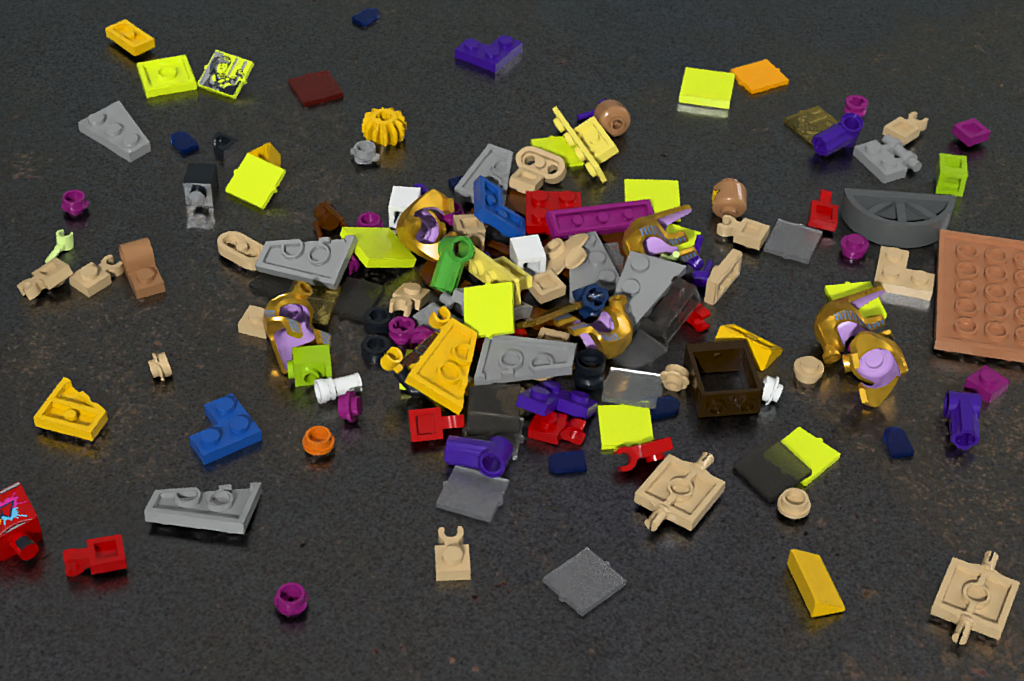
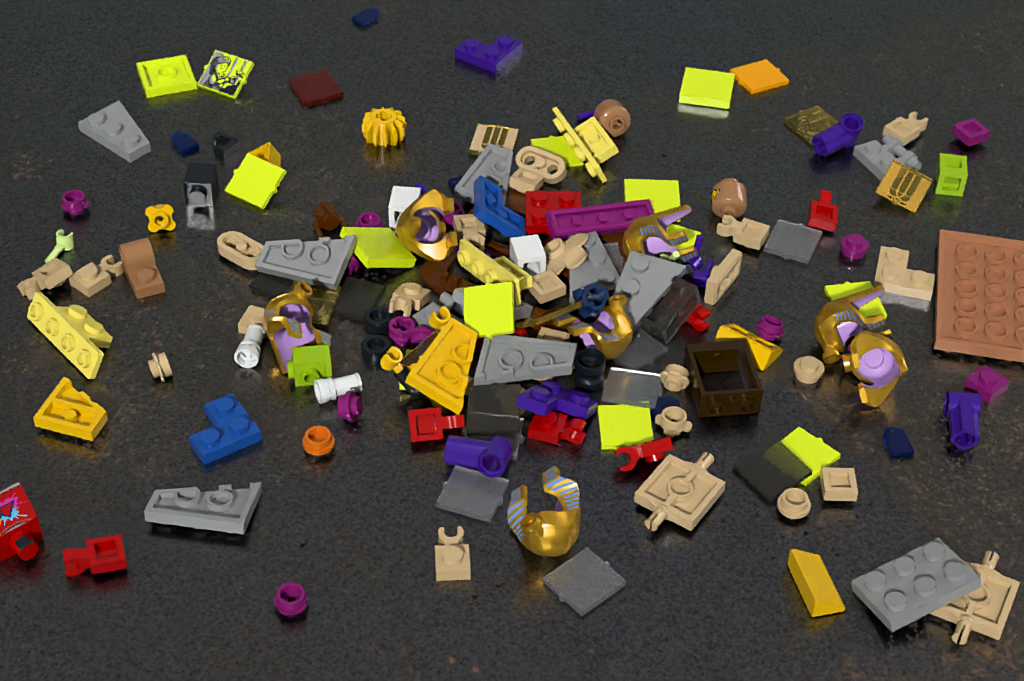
yellow plate [105,19,155,56] -> none
light grey plate [350,140,380,164] -> none
bright green piece [430,236,474,295] -> none
clear blue piece [548,450,587,473] -> none
white plate [761,375,783,405] -> none
dark grey window [840,188,956,248] -> none
magenta bush [844,95,868,117] -> none
none -> light yellow bracket [27,292,113,379]
none -> yellow plate [145,204,176,233]
none -> white pin [234,324,266,368]
none -> piece [469,123,520,155]
none -> pearl gold piece [507,465,581,557]
none -> tan plate [655,406,692,437]
none -> magenta plate [756,315,784,341]
none -> tan plate [820,467,858,501]
none -> light grey plate [851,538,981,632]
none -> clear yellow piece [875,159,933,213]

